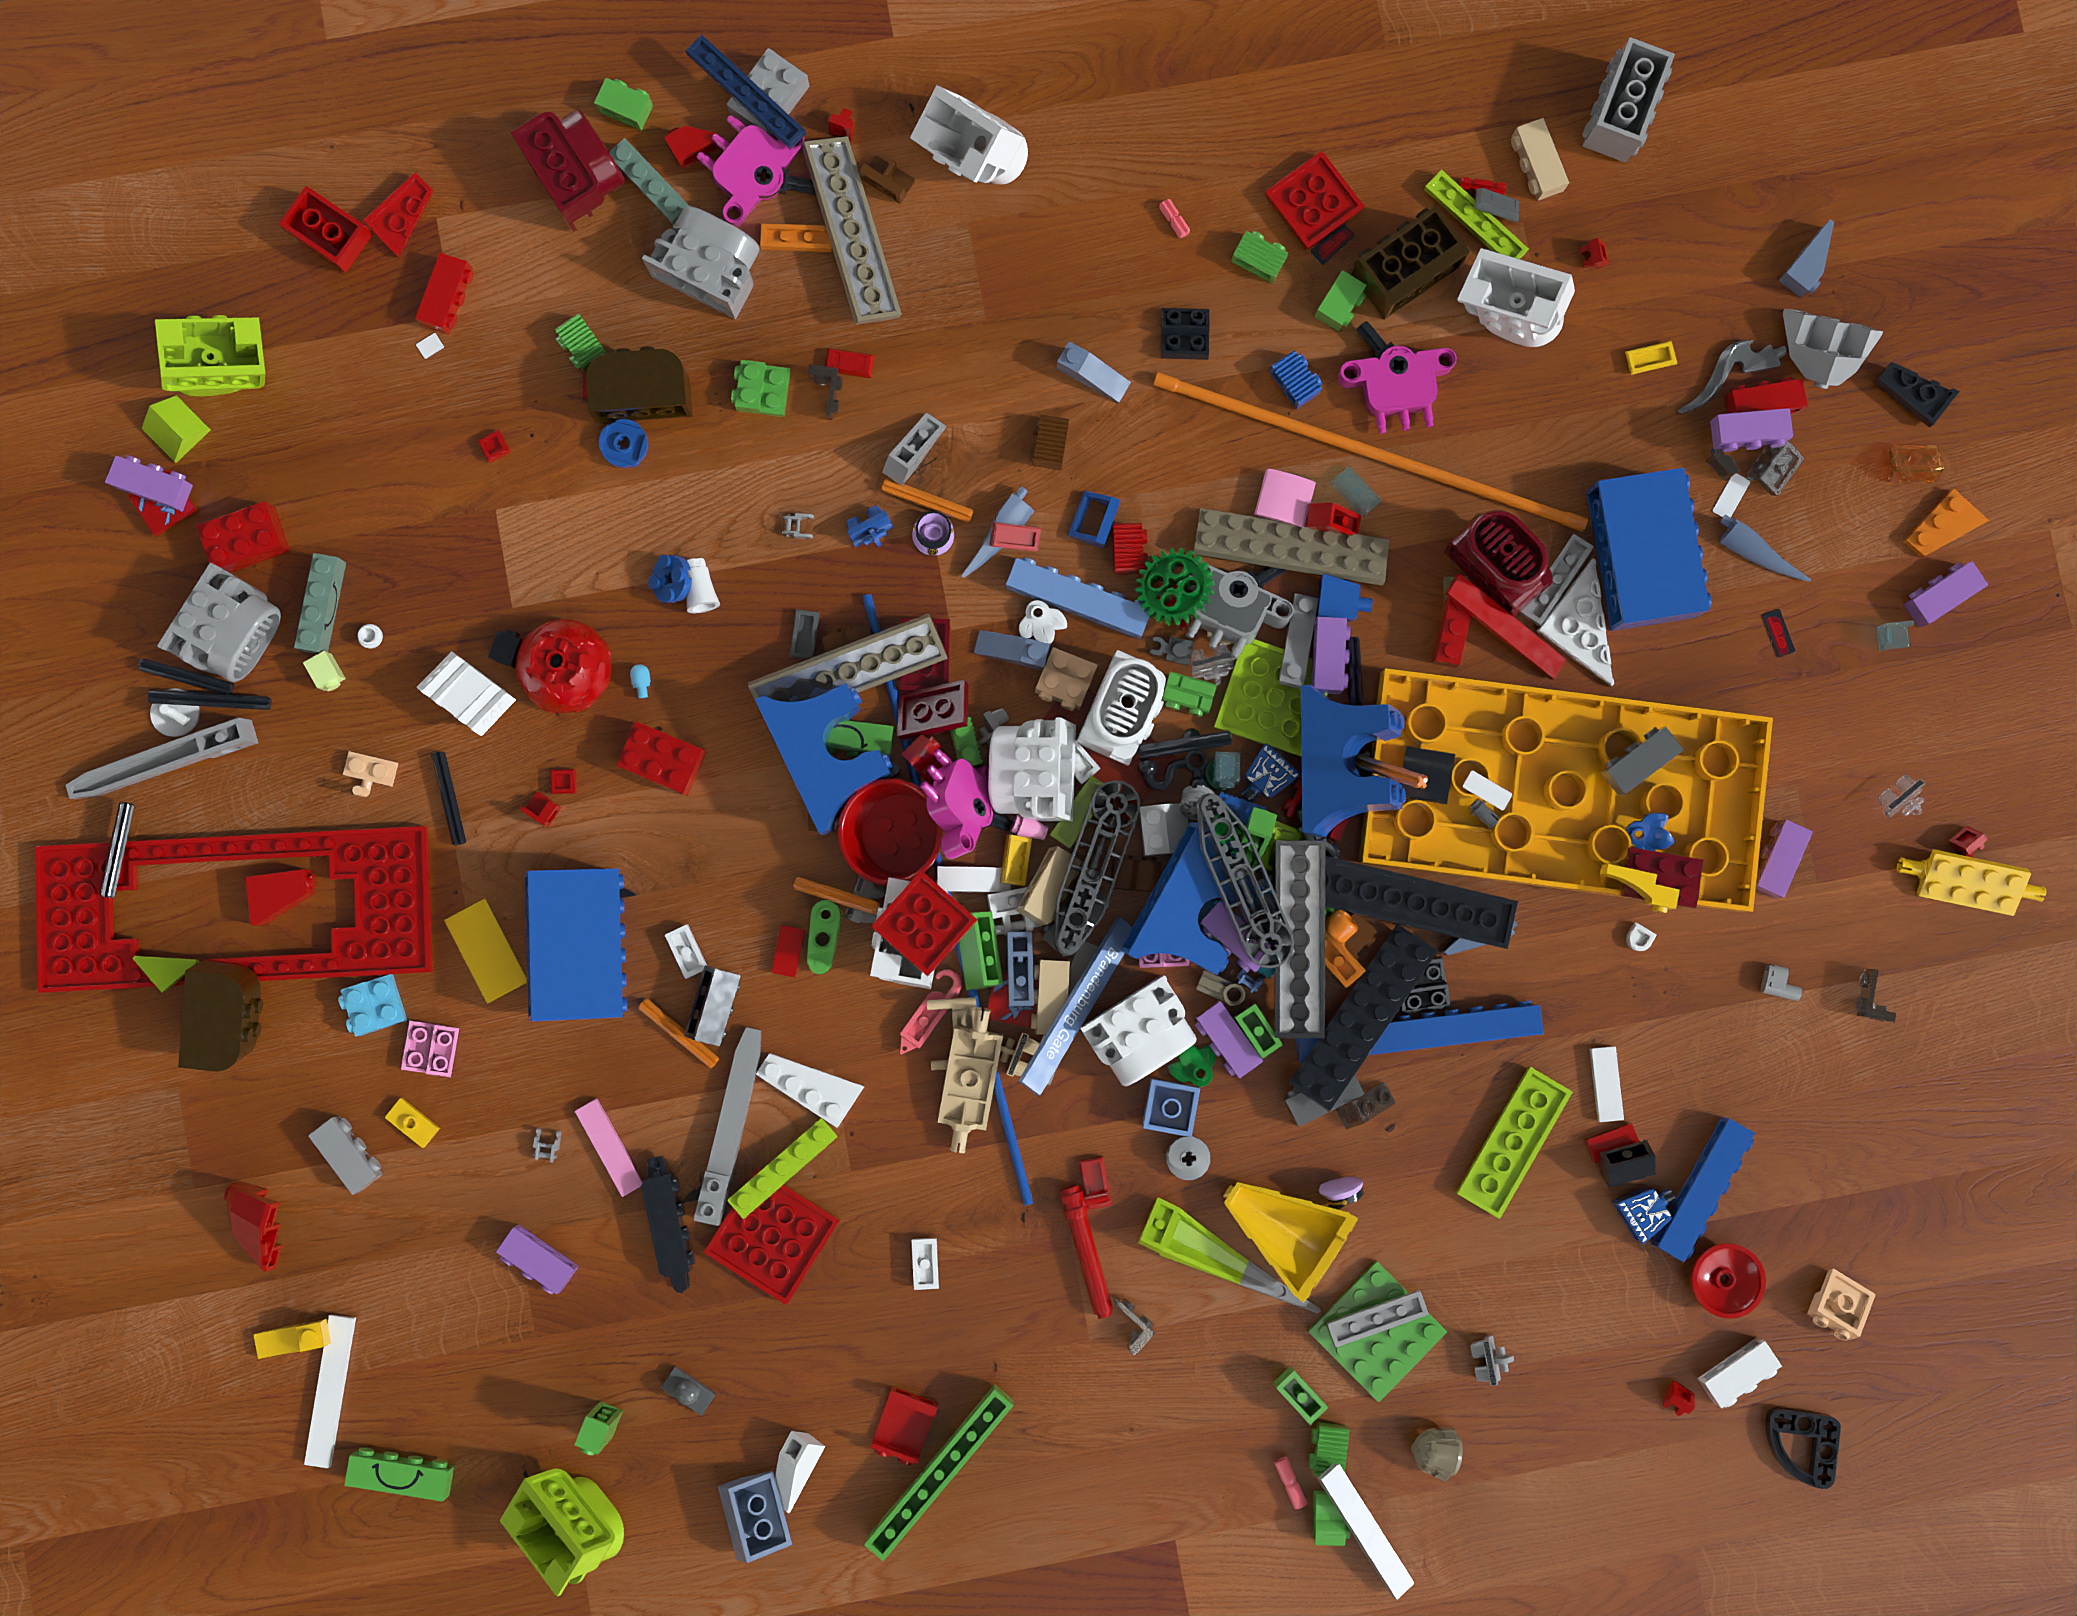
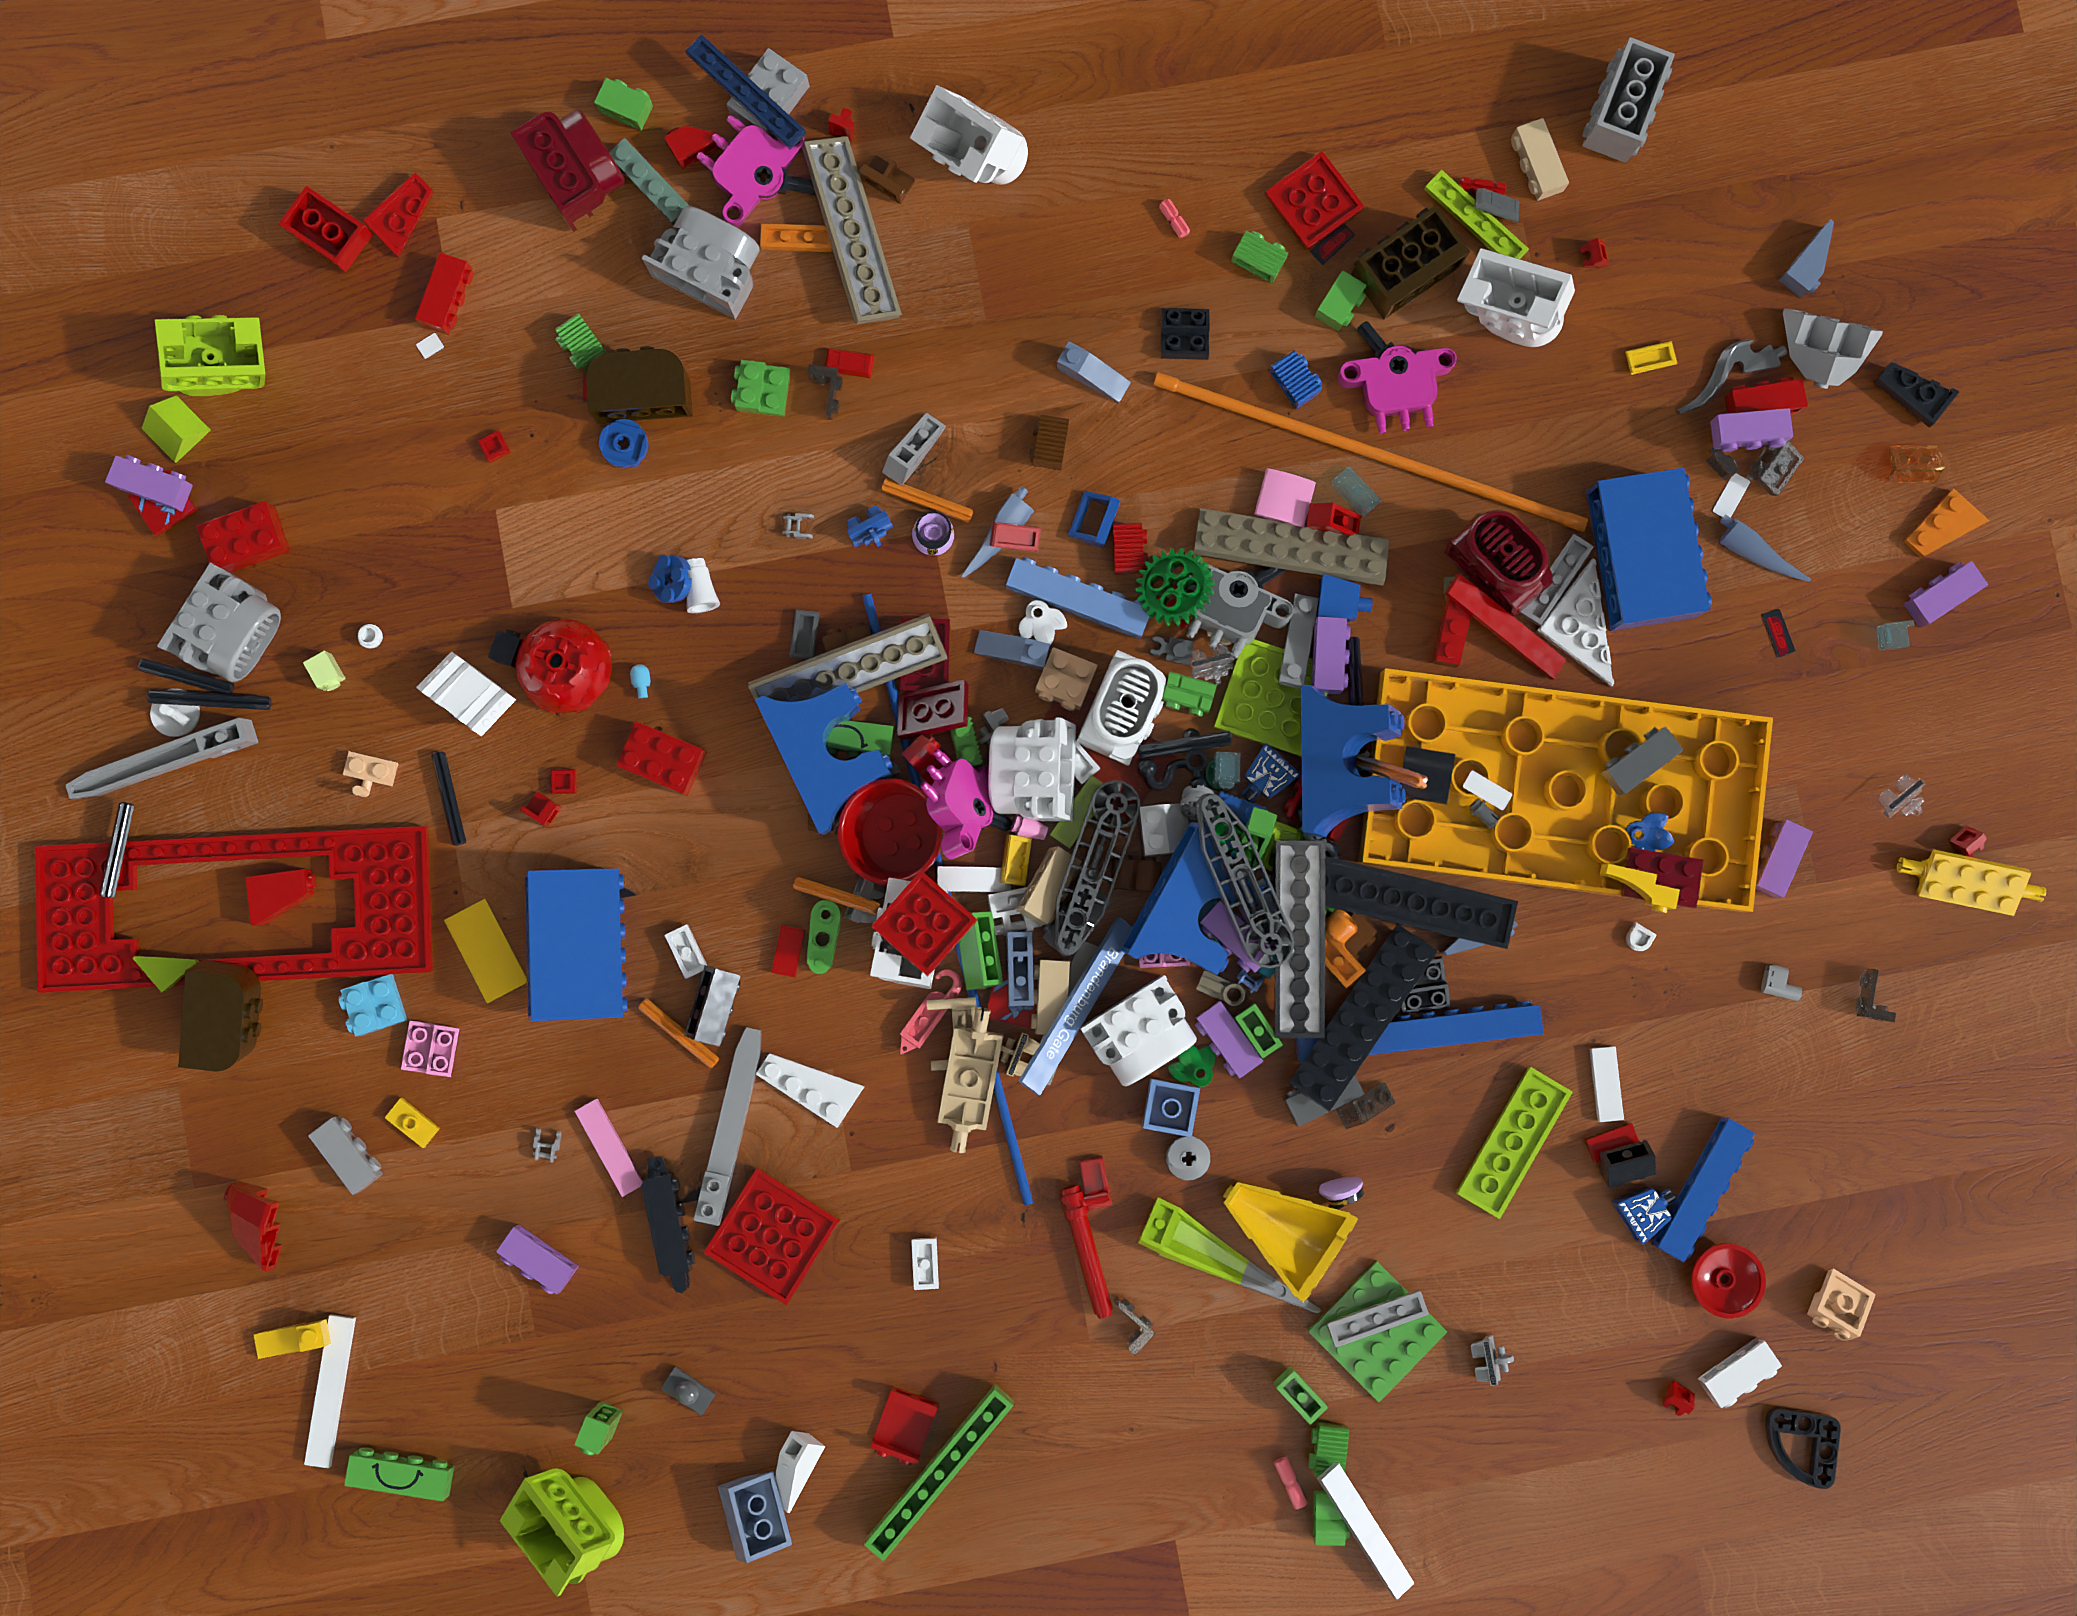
sand green brick [294,553,346,654] -> none
lime plate [727,1118,838,1219] -> none
dark tan helmet [1411,1427,1463,1482] -> none

